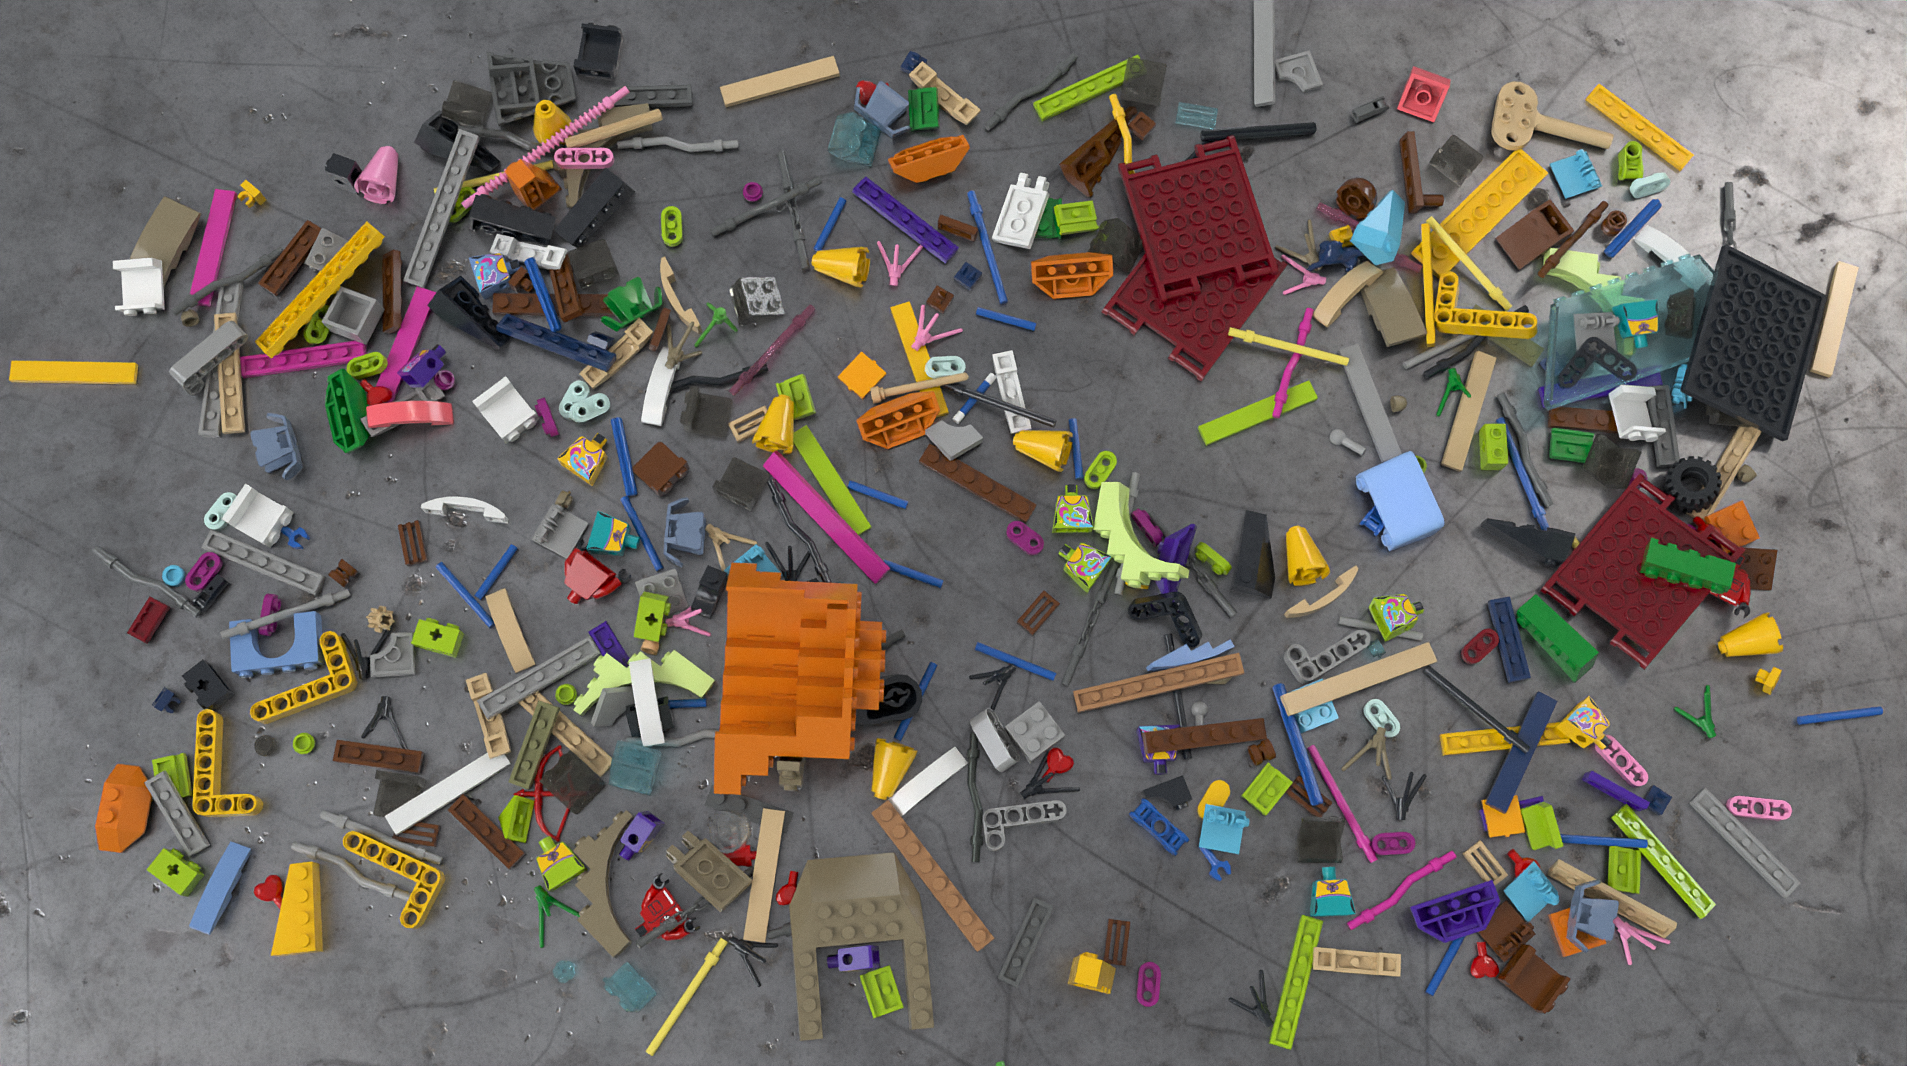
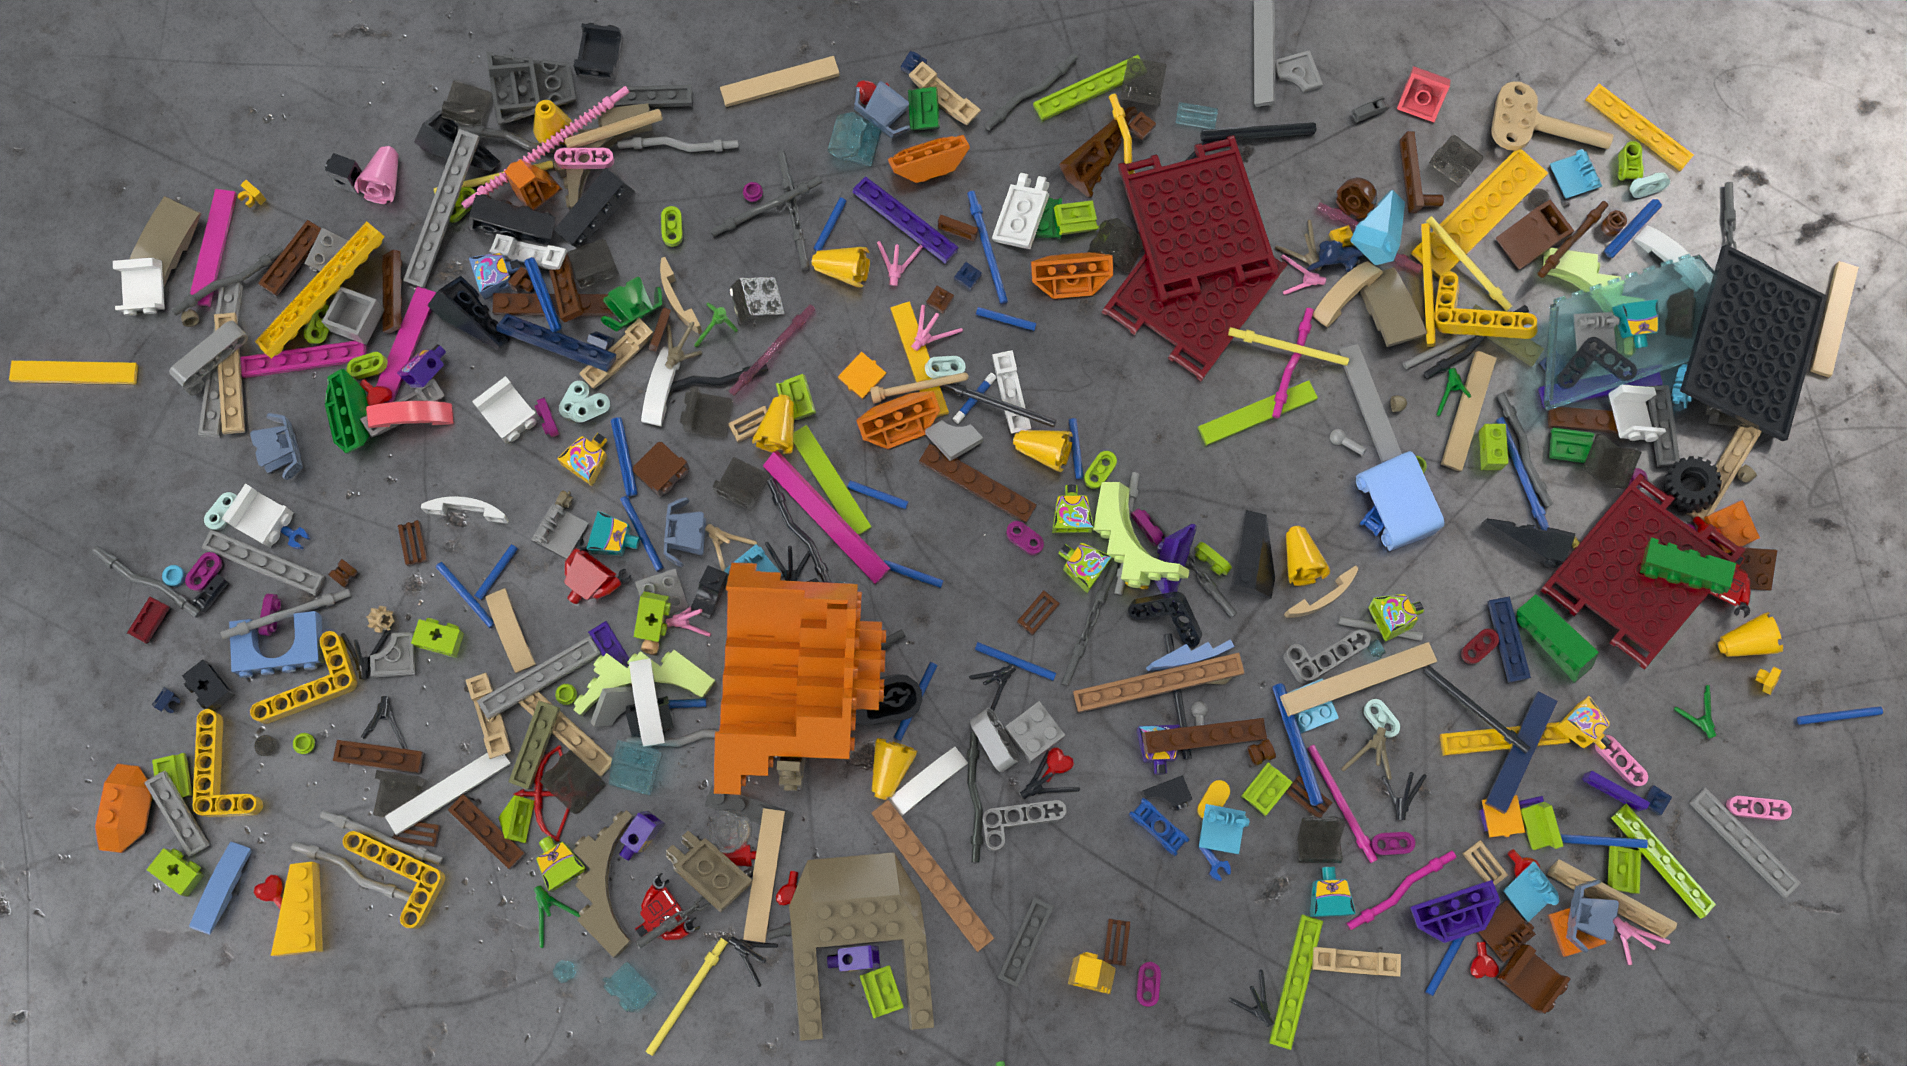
magenta plate [434,370,455,390] -> none

